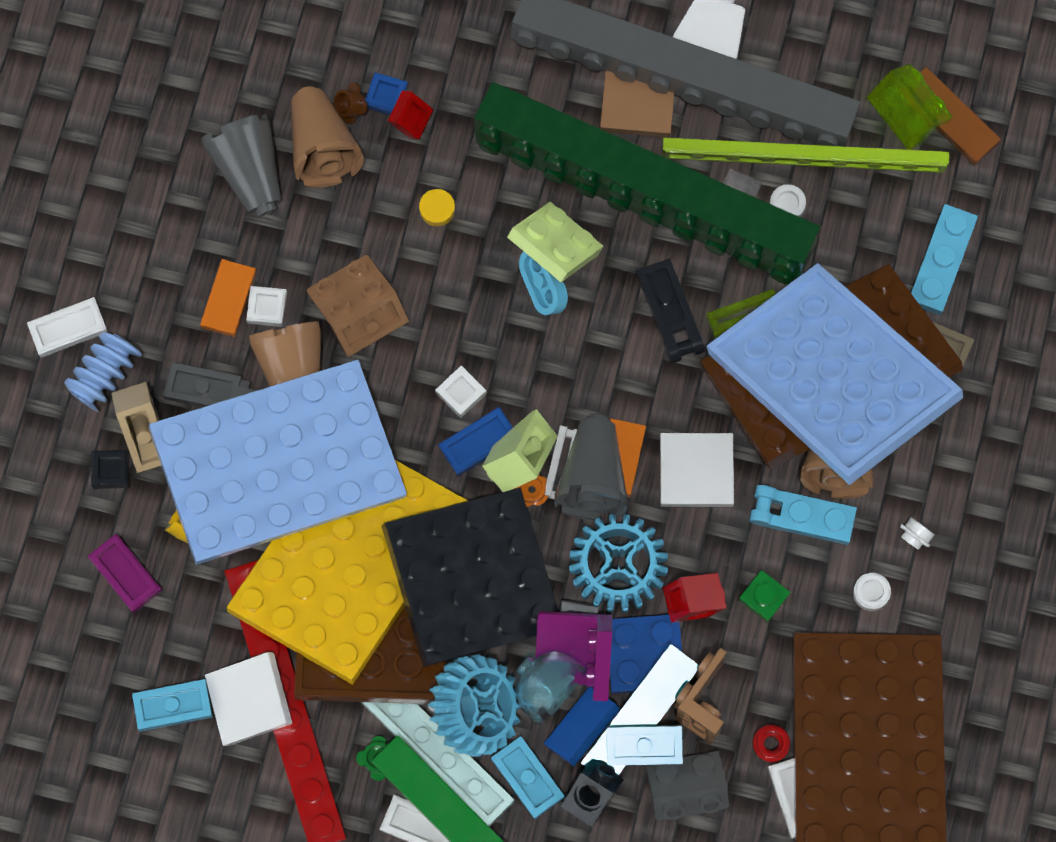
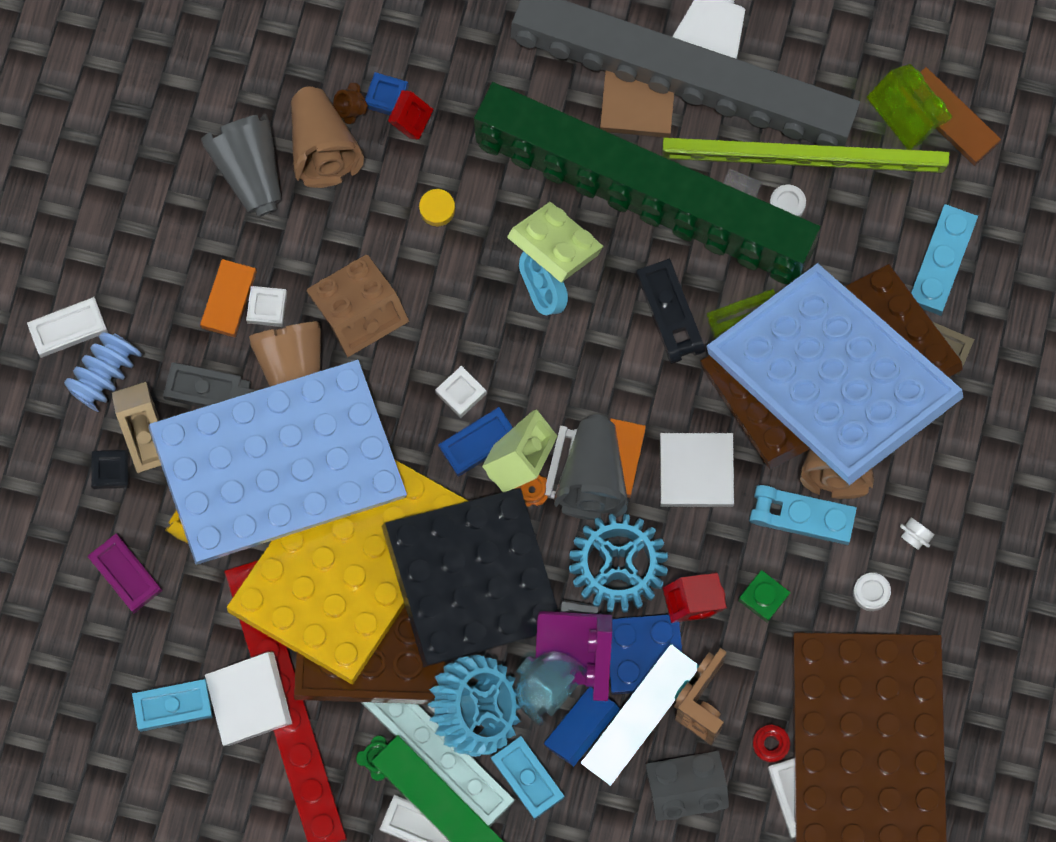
black brick [561,759,624,827] -> none
plate [606,725,683,766] -> none

